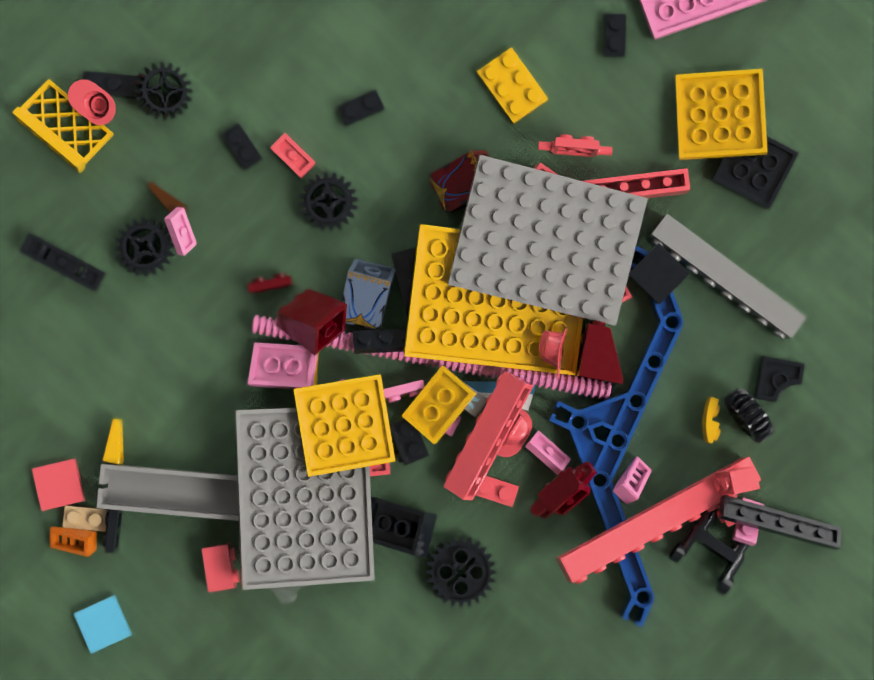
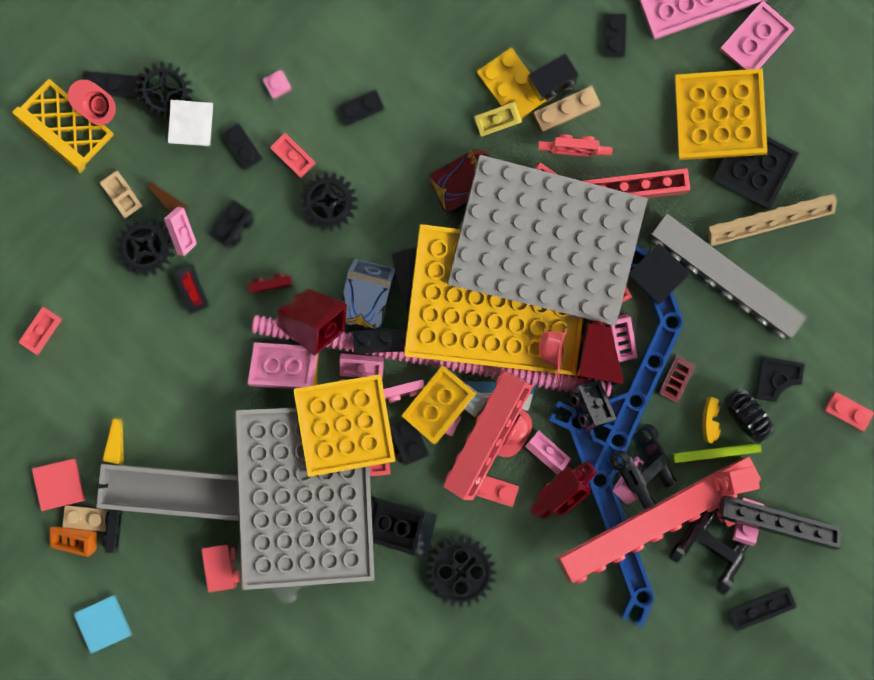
black hinge [19,232,107,292] -> none
none -> coral plate [18,307,63,355]
none -> tan slope [100,170,143,218]
none -> tile [166,99,213,146]
none -> slope [173,264,210,315]
none -> black bracket [208,199,255,249]
none -> bright pink plate [263,70,292,100]
none -> bright pink plate [339,353,384,379]
none -> light yellow plate [474,102,522,137]
none -> black brick [527,53,579,102]
none -> tan plate [533,86,601,133]
none -> black bracket [569,380,617,433]
none -> bright pink slope [608,314,638,362]
none -> black connector [609,424,677,509]
none -> dark red slope [656,355,696,403]
none -> lime tile [671,443,762,463]
none -> tan plate [708,194,837,246]
none -> bright pink plate [719,1,795,70]
none -> black plate [727,586,797,632]
none -> coral plate [824,392,874,432]

